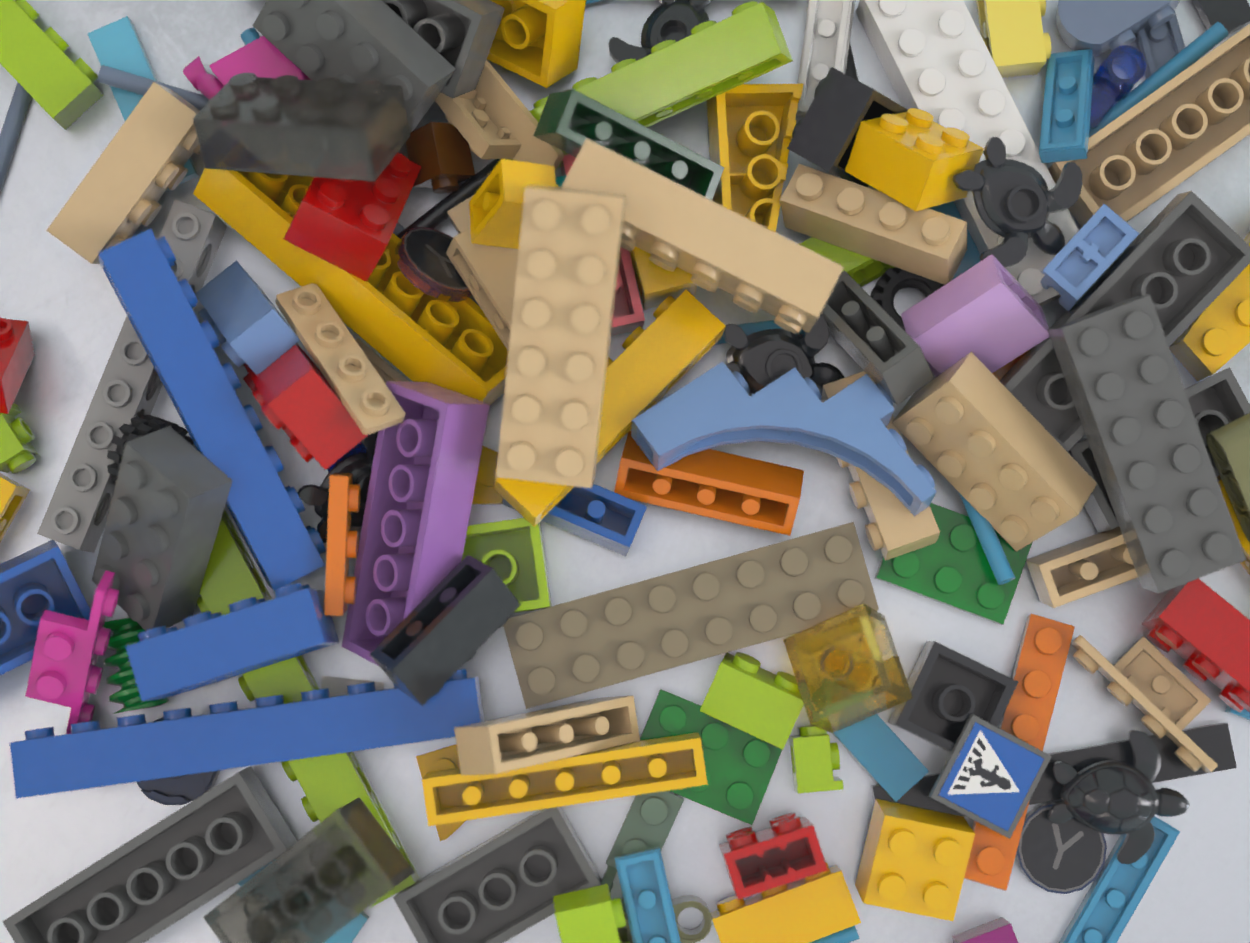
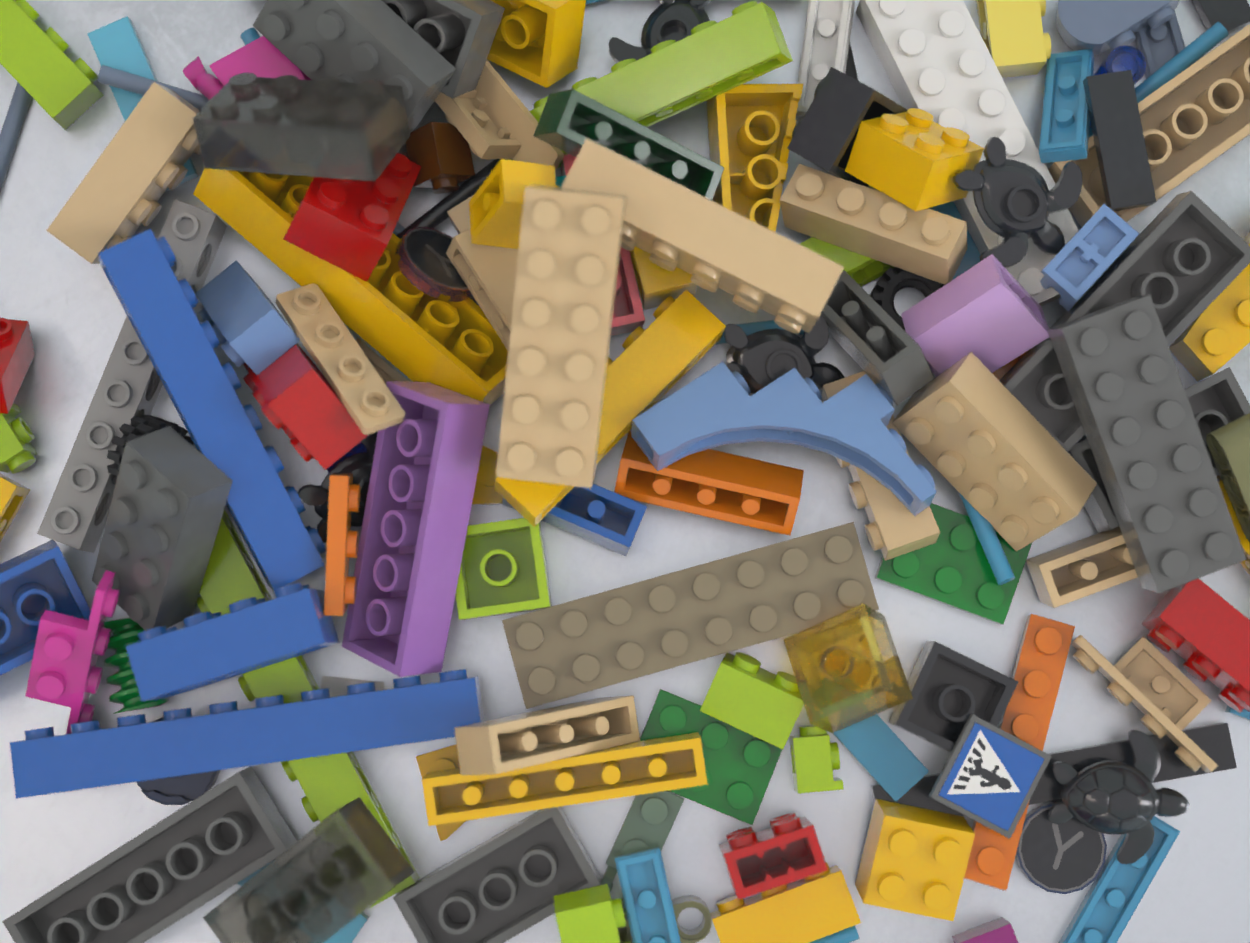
black brick [369,555,521,706] -> none
none -> black tile [1083,70,1156,211]

